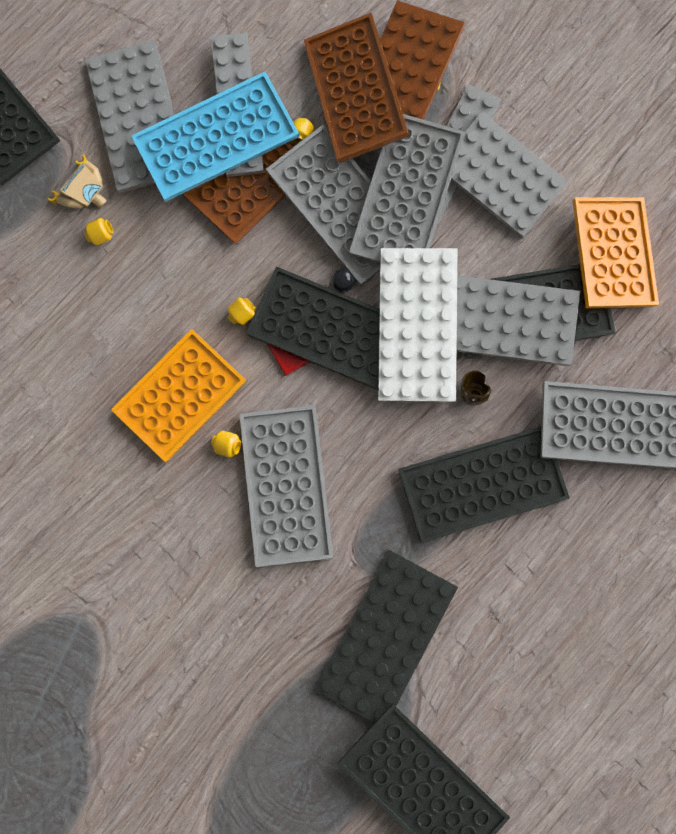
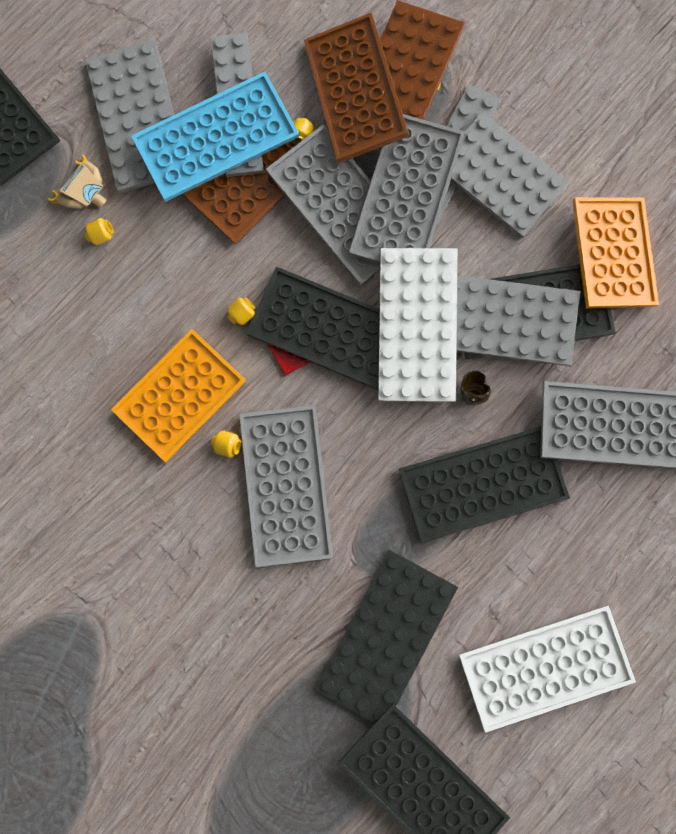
black piece [332,269,356,292] -> none
none -> white plate [459,606,636,733]

